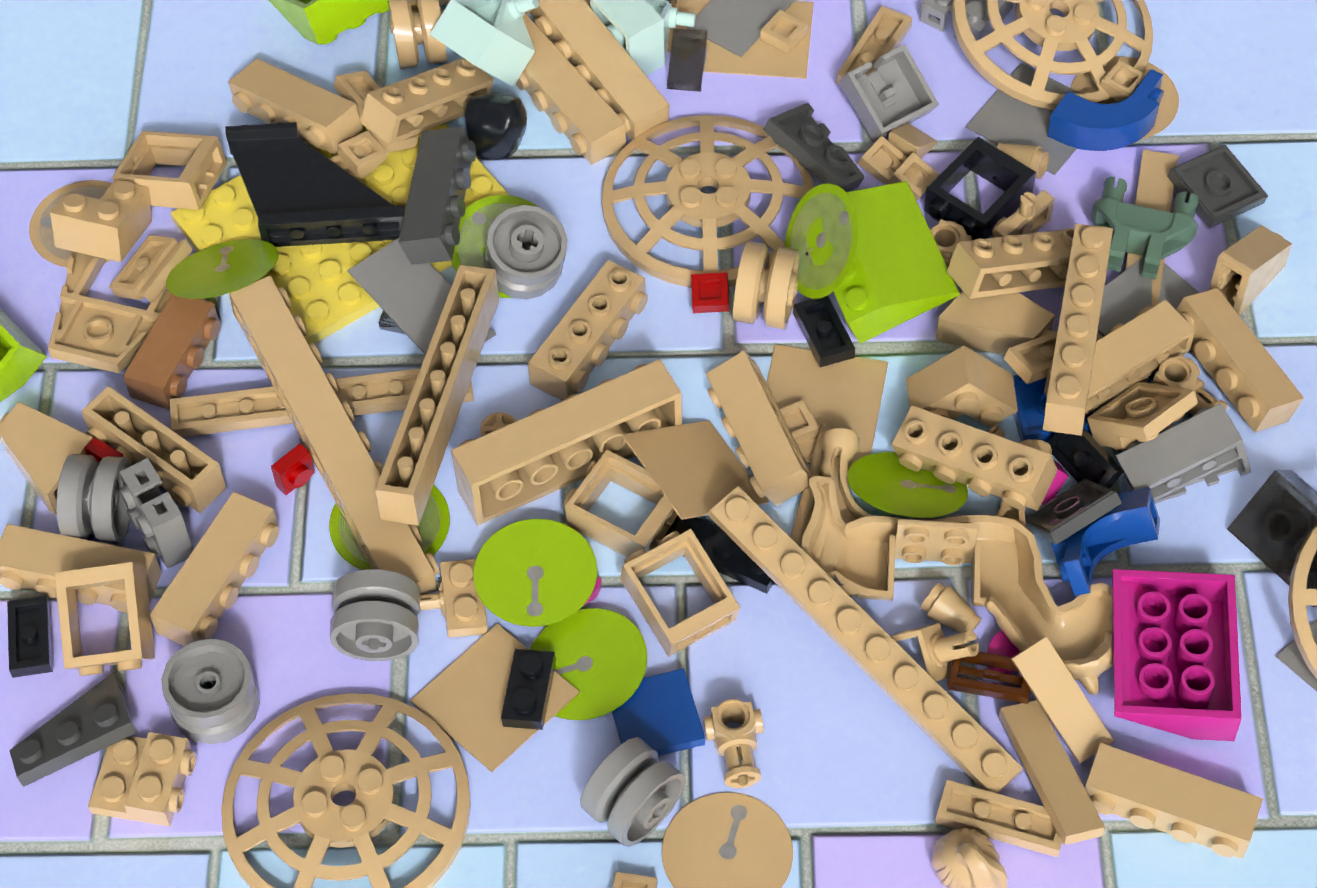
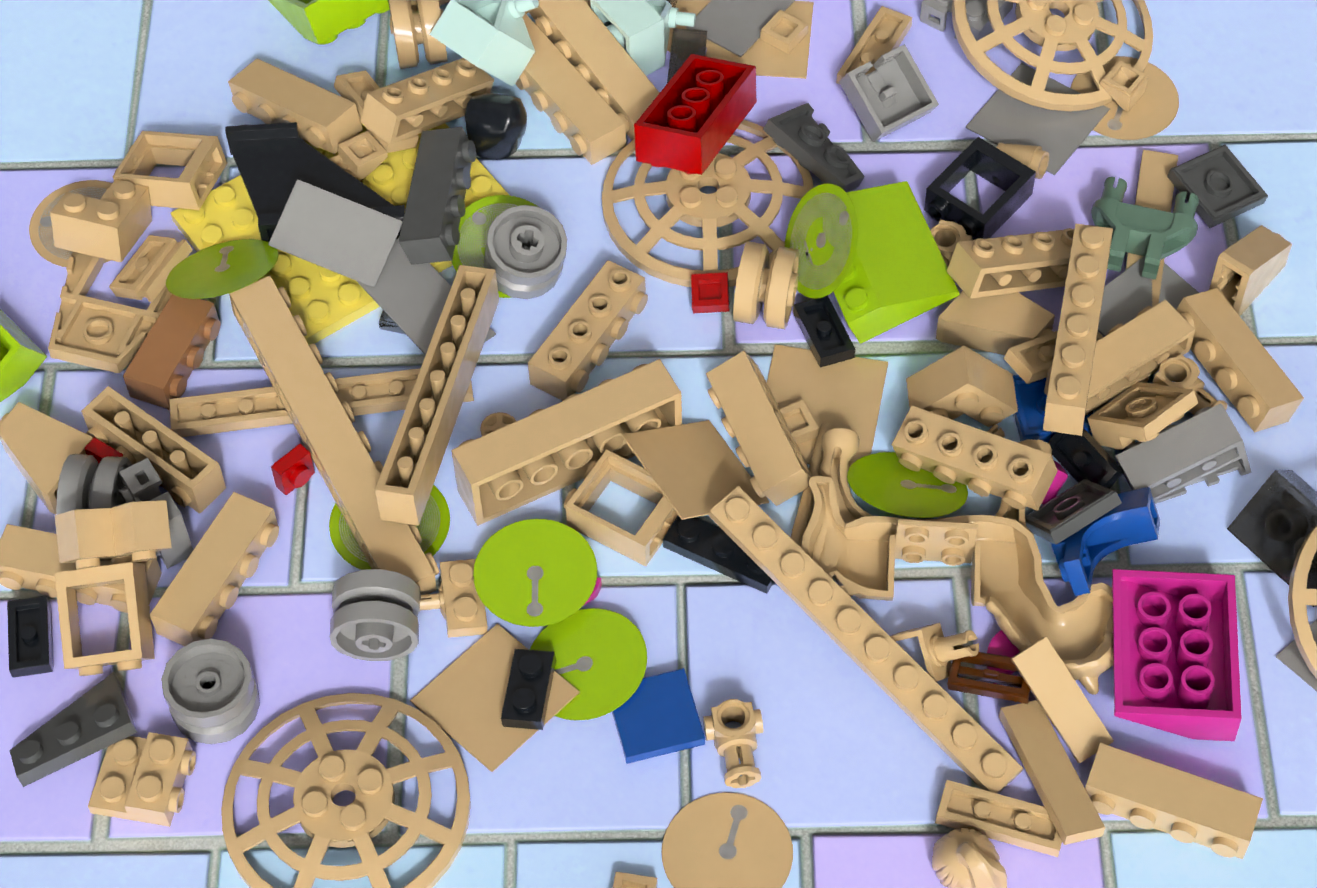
light grey wheel [580,737,686,847] -> none
tan window [620,529,741,657] -> none
tan slope [857,136,940,200] -> none
tan slope [888,124,937,159] -> none
tan cone [920,582,982,633] -> none
tan plate [992,190,1055,238] -> none
blue arch [1047,69,1164,151] -> none
none -> tan brick [55,500,172,569]
none -> light grey piece [268,179,403,288]
none -> red brick [634,54,757,175]

